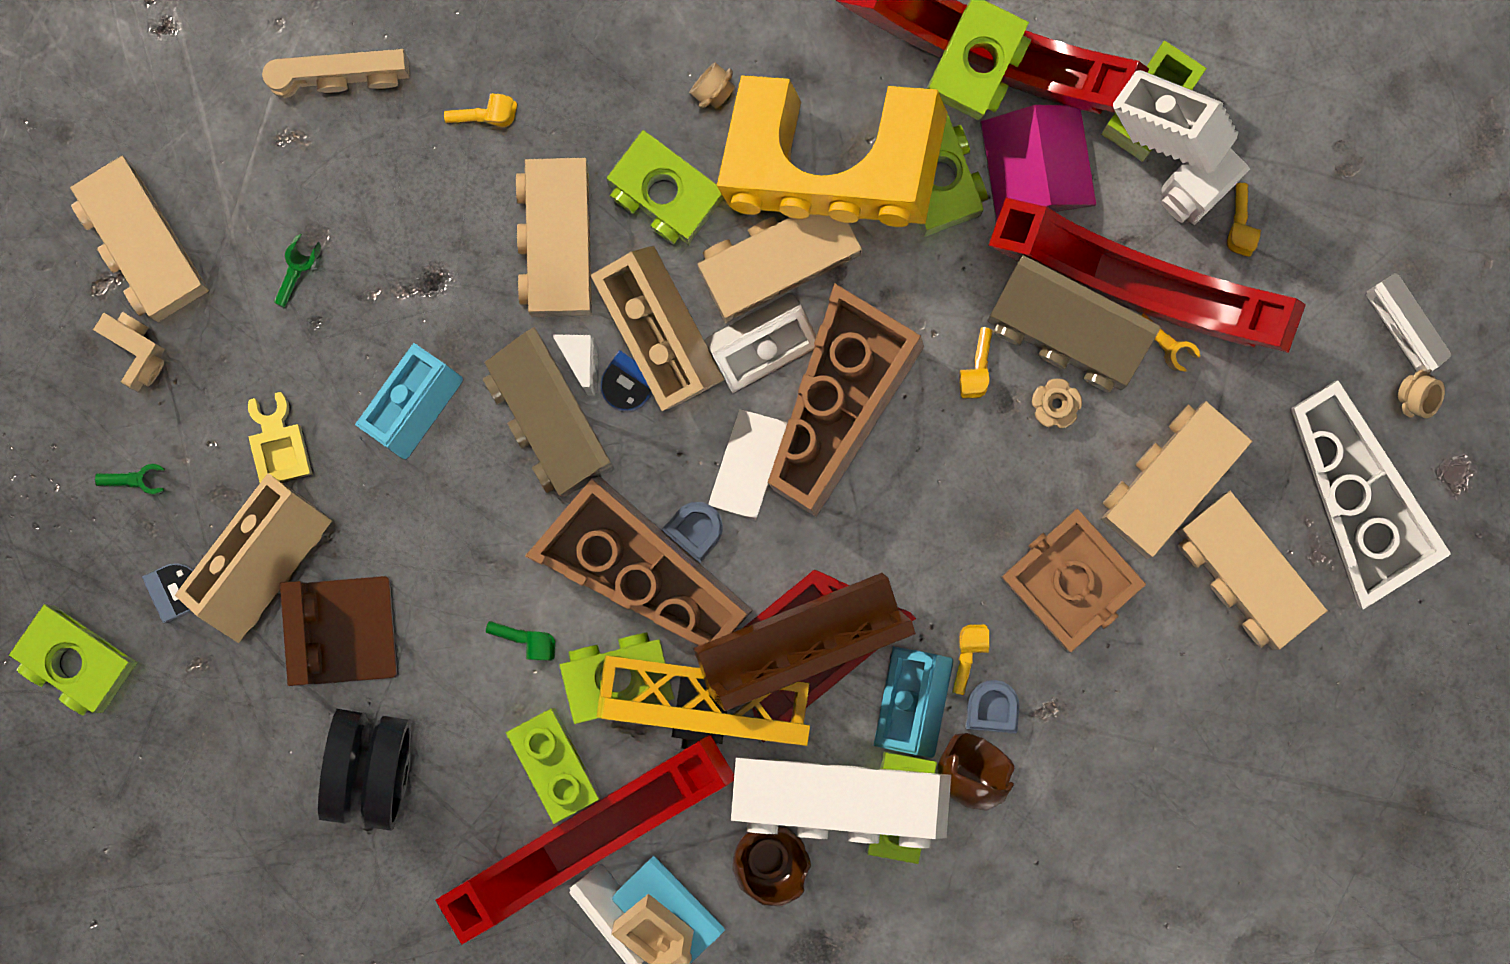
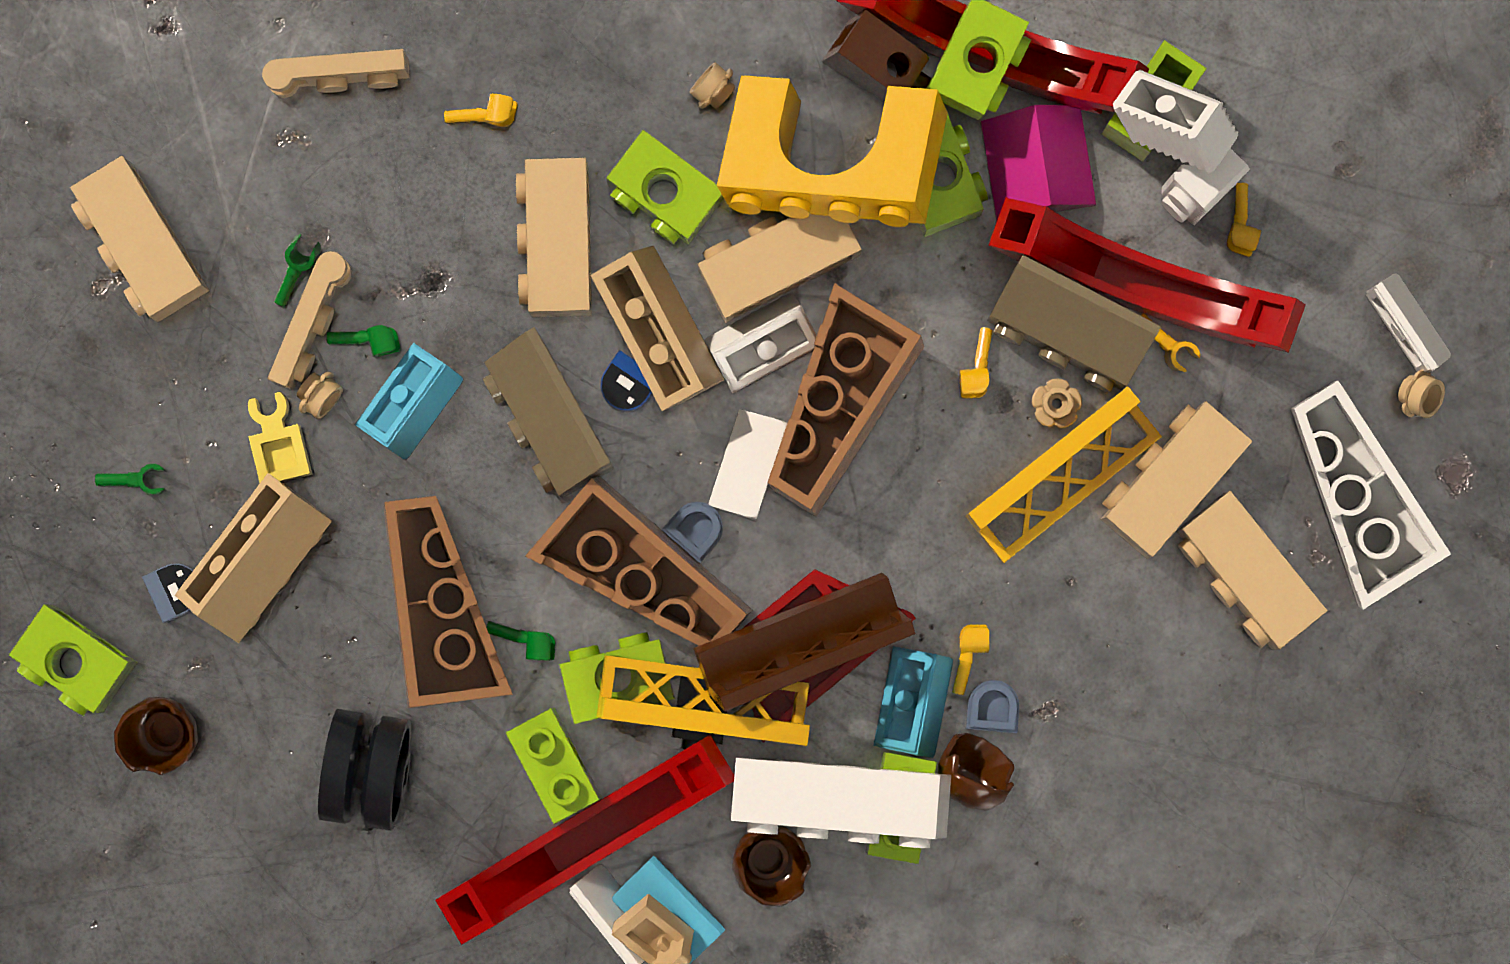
tan bracket [93,312,165,392] -> none
reddish brown bracket [280,576,397,686] -> none
white slope [553,335,598,396] -> none
medium nougat plate [1001,508,1146,653] -> none
none -> reddish brown hair [114,697,198,775]
none -> tan plate [267,251,352,391]
none -> tan plate [297,372,343,419]
none -> green hand [327,325,401,357]
none -> medium nougat wedge [383,496,513,708]
none -> reddish brown torso [822,10,931,102]
none -> yellow fence [965,386,1162,563]

